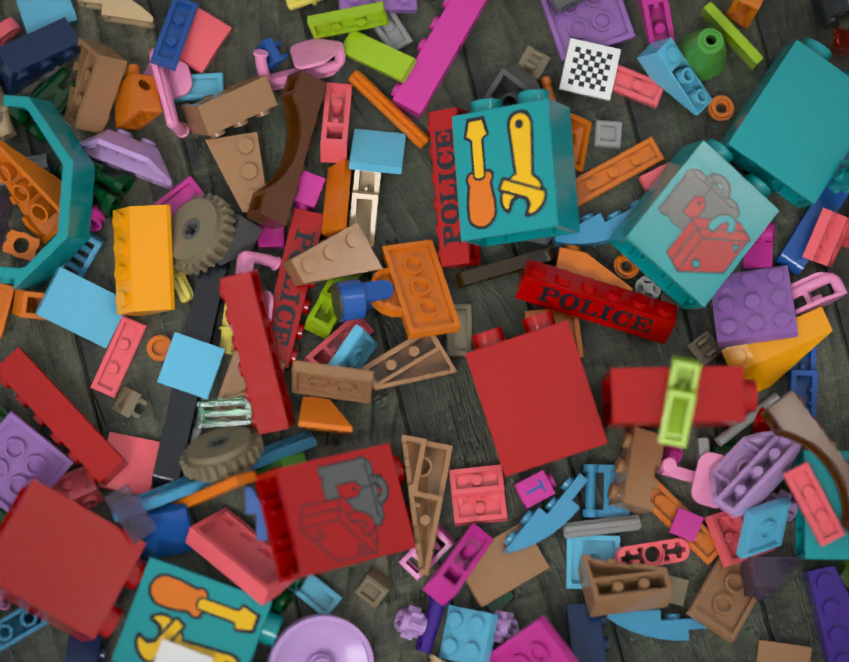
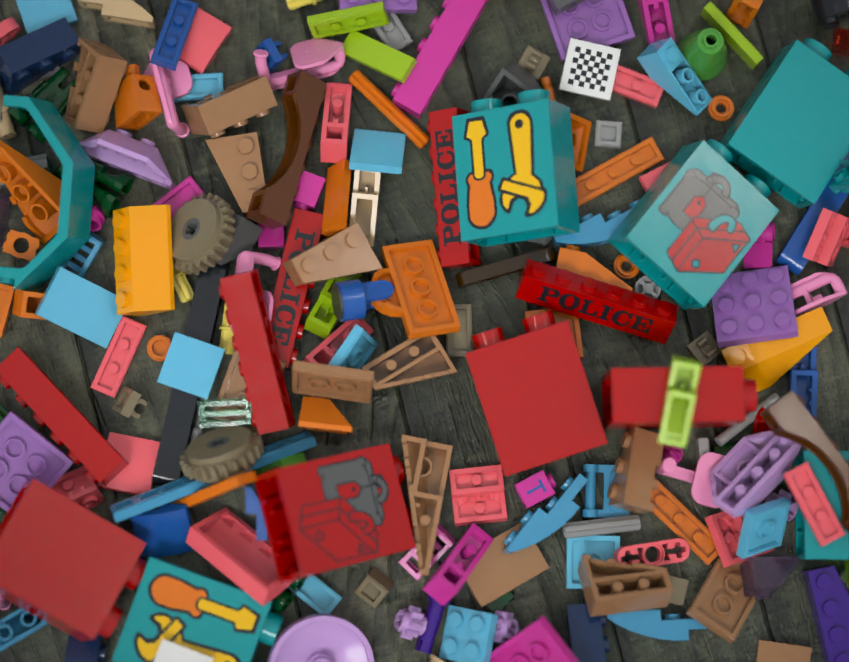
clear purple tile [104,483,157,544] -> none
dark pink tile [669,508,703,542] -> none

